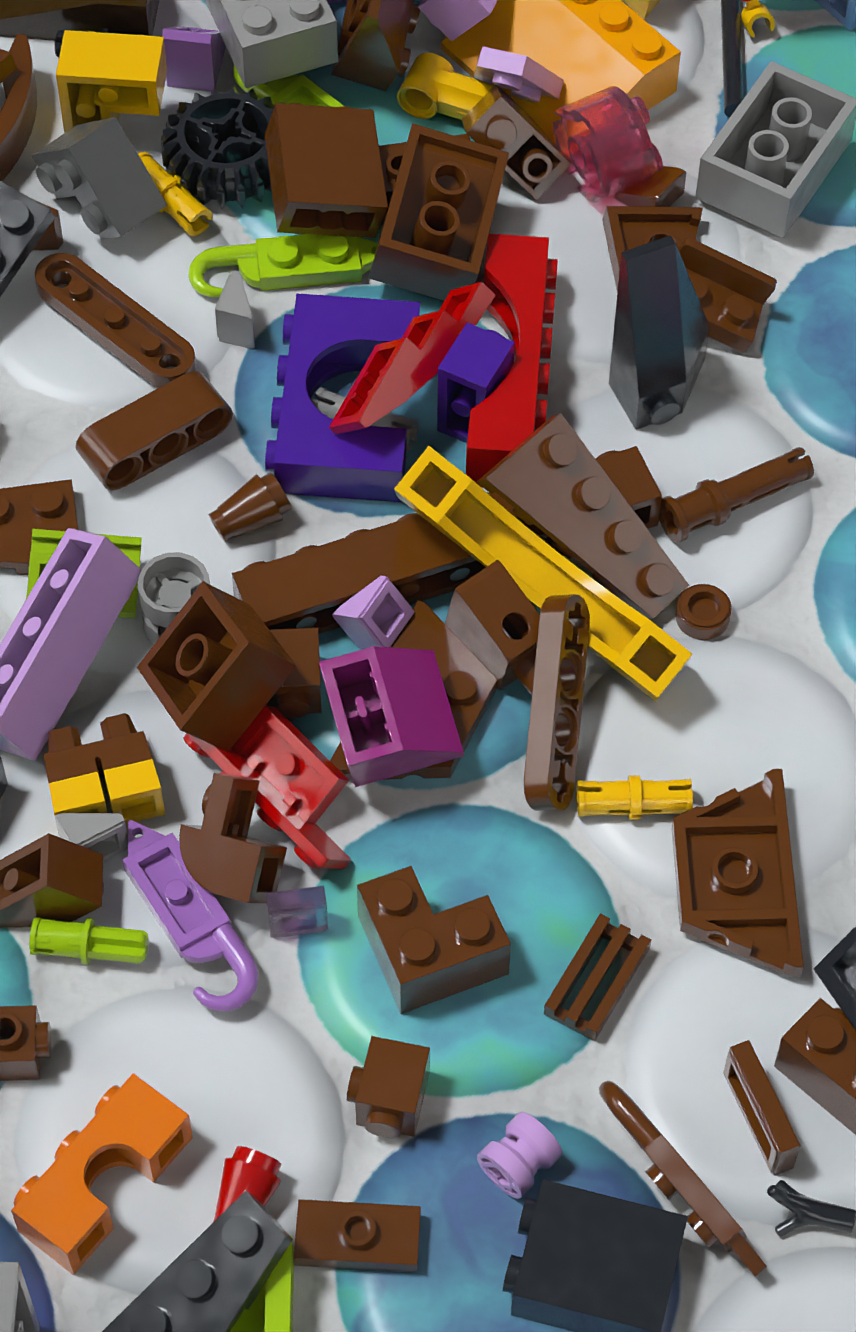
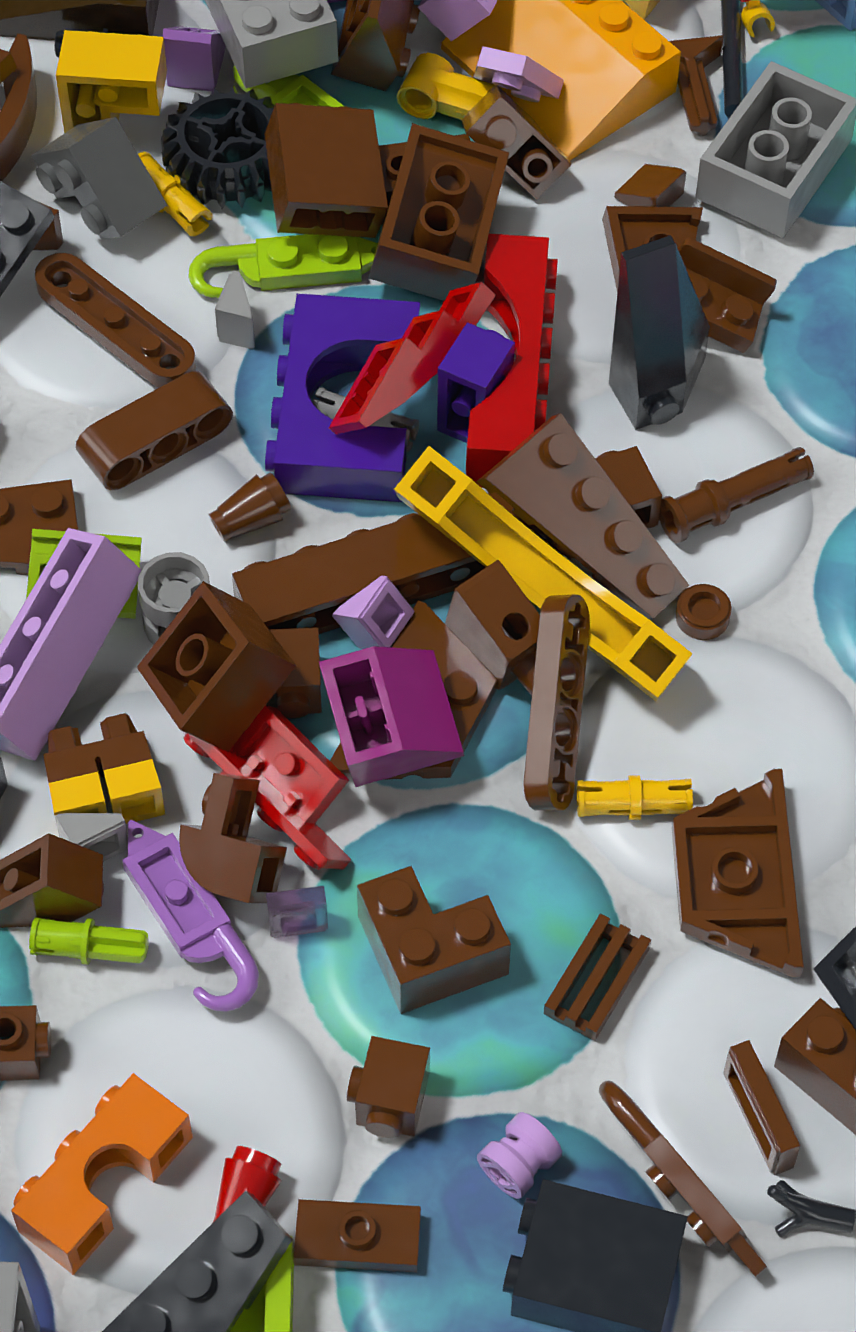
clear pink brick [553,86,663,203] -> none
none -> reddish brown piece [669,35,724,136]

